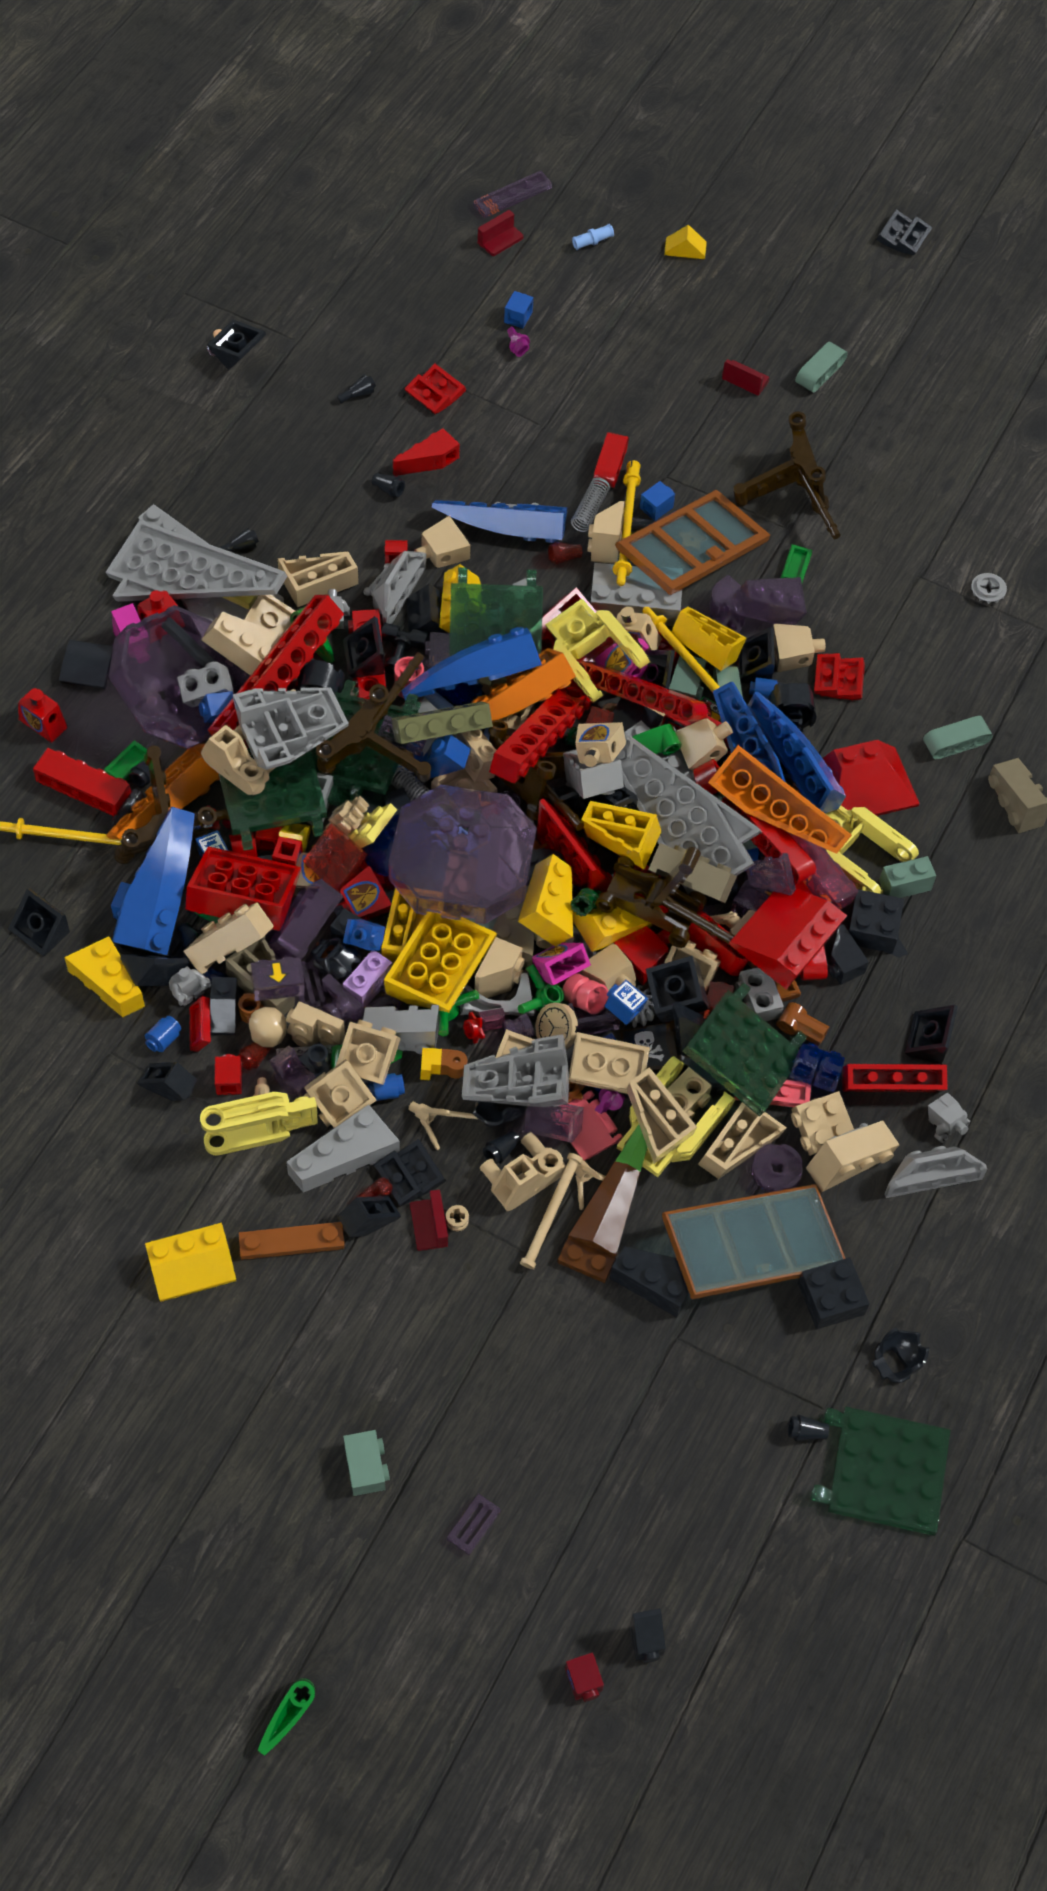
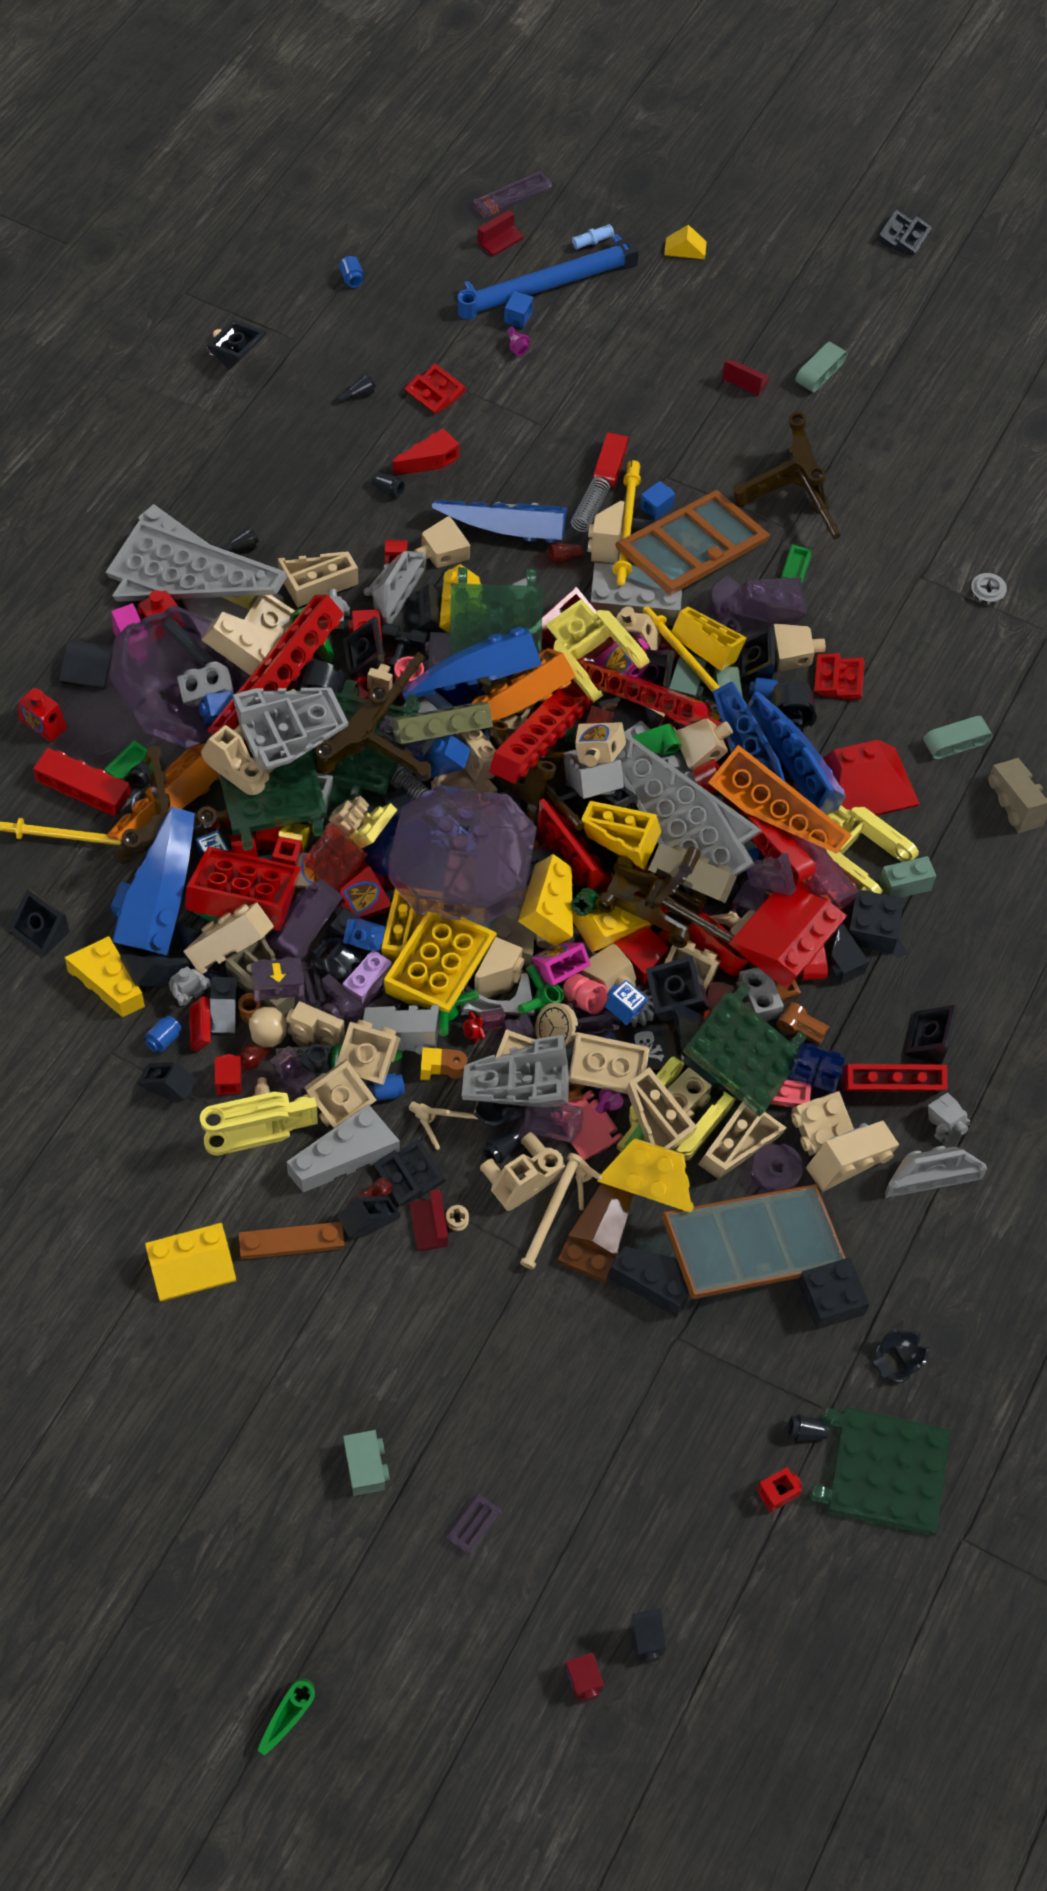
none -> blue brick [339,256,364,288]
none -> tan tile [367,664,393,692]
none -> blue piece [457,234,639,319]
none -> yellow wing [597,1138,694,1212]
none -> red brick [757,1467,802,1513]

